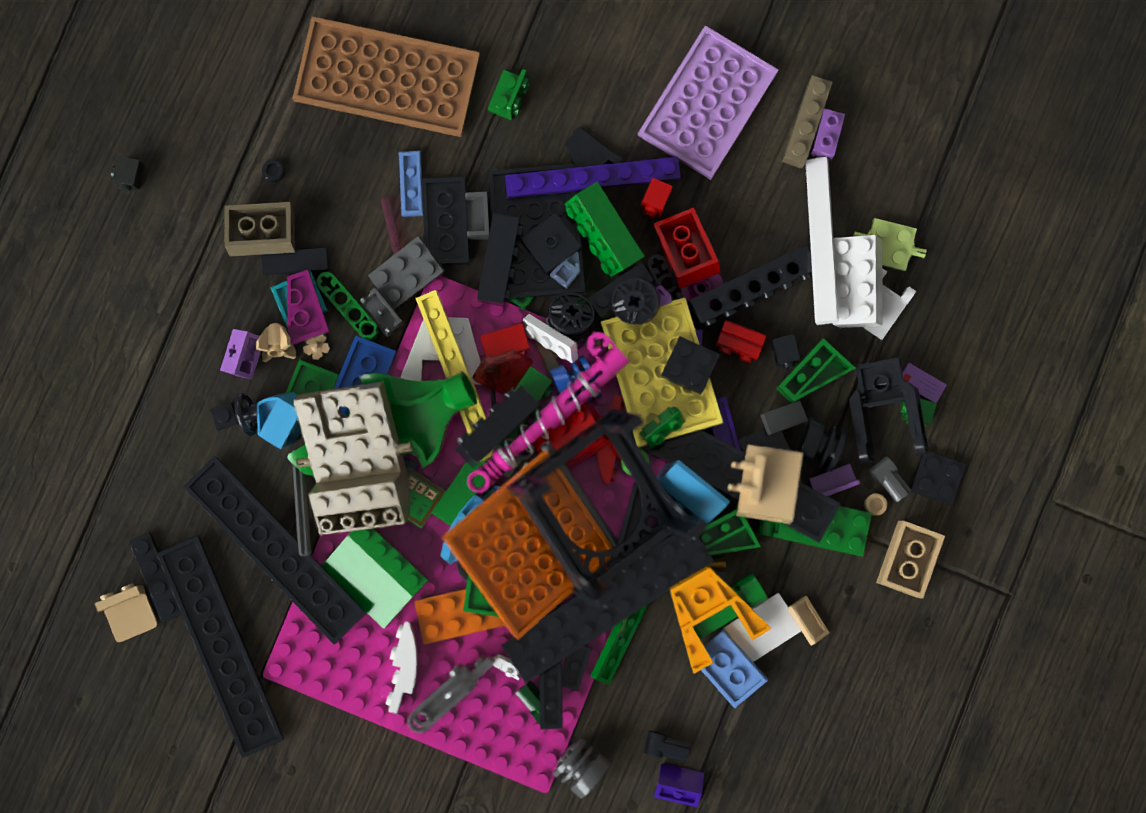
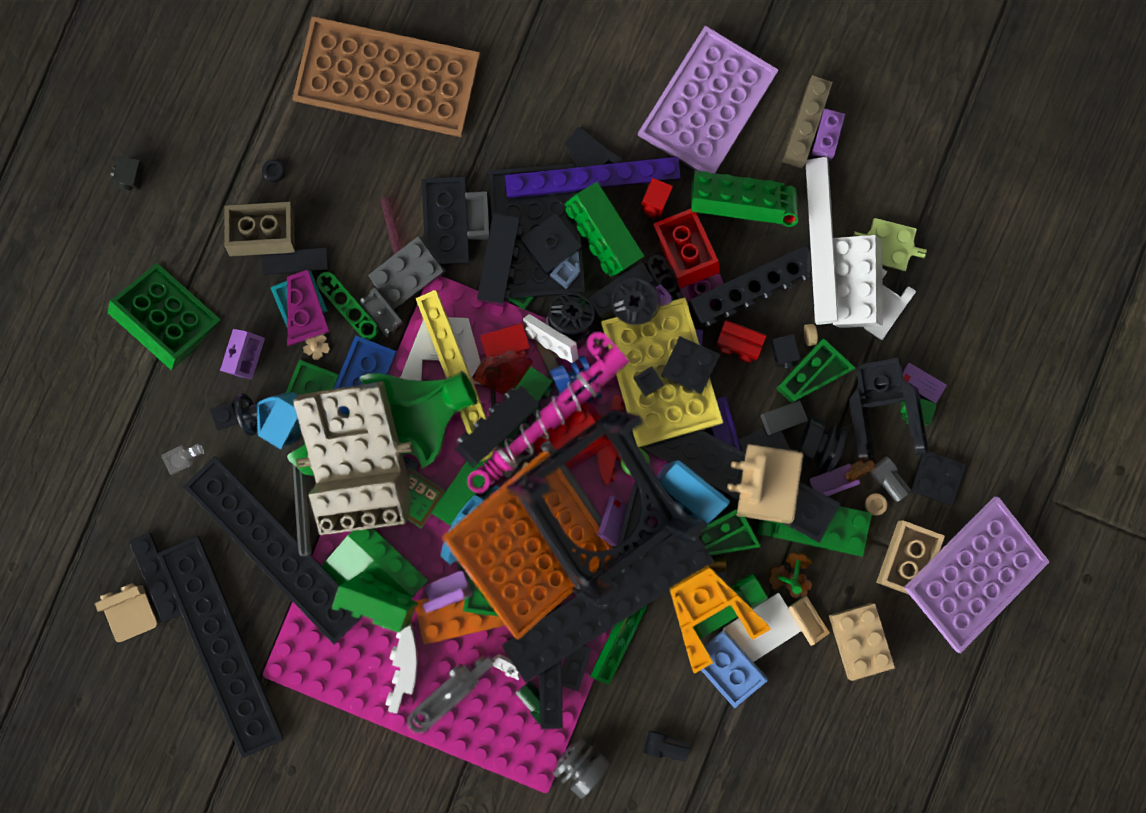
tan brick [256,323,296,362] -> none
medium blue tile [399,151,423,217] -> none
green bracket [488,69,530,120] -> none
green hinge [639,406,686,448] -> none
dark purple panel [654,763,704,807] -> none
none -> green slope [108,263,221,371]
none -> clear plate [161,445,204,475]
none -> green wedge [332,571,418,633]
none -> medium lavender panel [423,571,473,613]
none -> medium lavender tile [598,496,628,546]
none -> black plate [633,366,664,398]
none -> green hinge [691,171,798,227]
none -> reddish brown plant [768,552,812,598]
none -> tan tile [804,324,818,346]
none -> tan brick [828,603,895,681]
none -> clear orange plate [845,460,876,482]
none -> lavender plate [904,497,1050,653]

